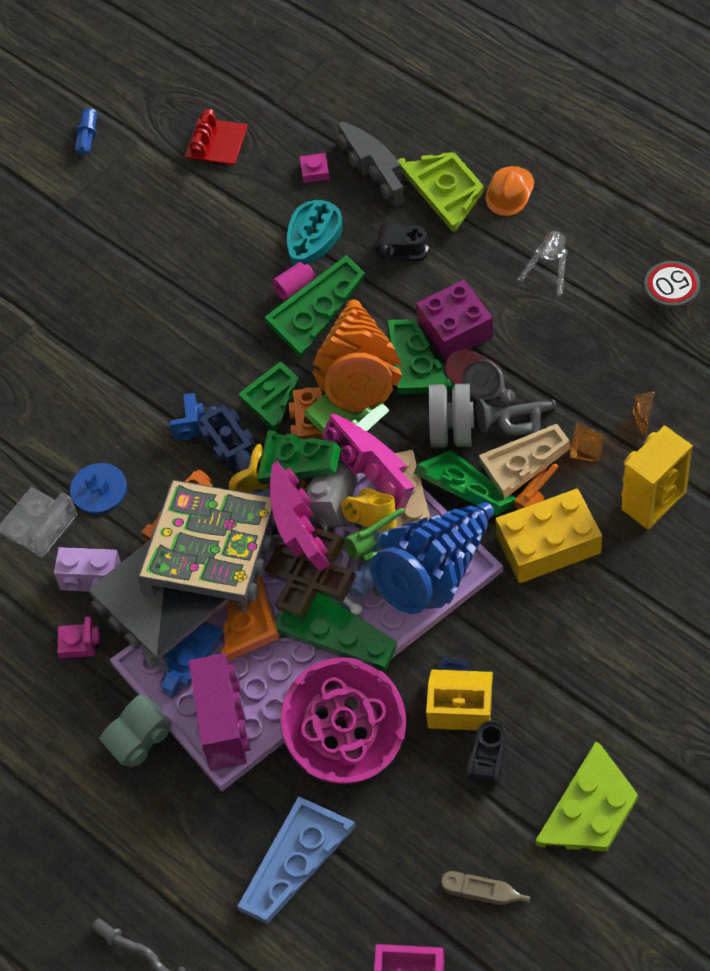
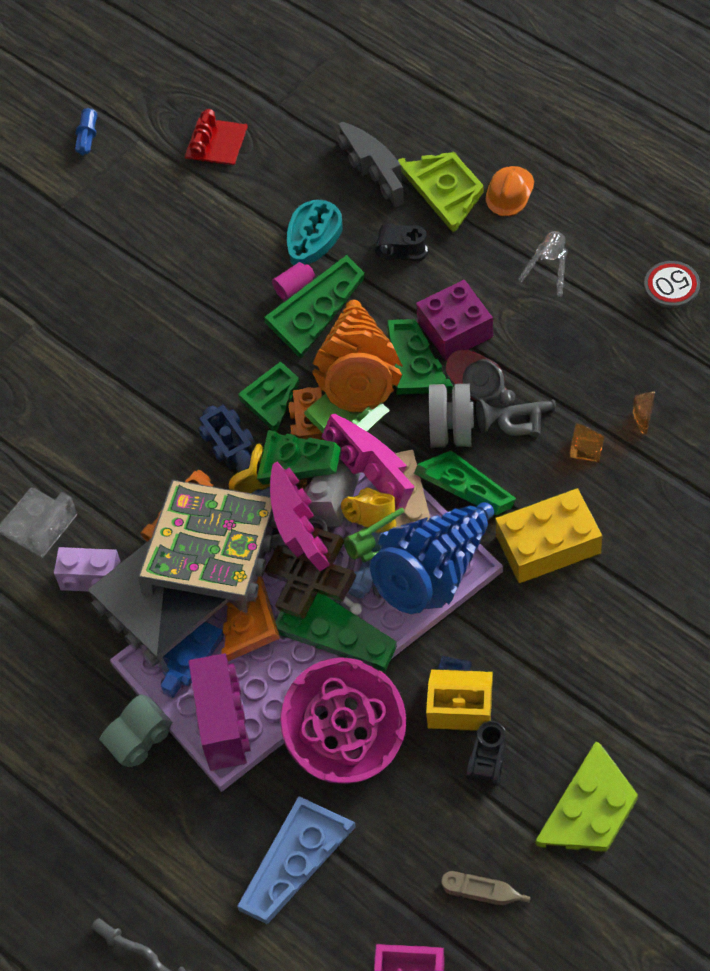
dark pink bracket [58,616,101,658] -> none
blue piece [70,463,127,514] -> none
blue bracket [169,393,204,440] -> none
dark pink plate [300,153,329,183] -> none
tan wing [479,424,571,499] -> none
orange plant [513,464,558,510] -> none
yellow brick [621,425,693,530] -> none

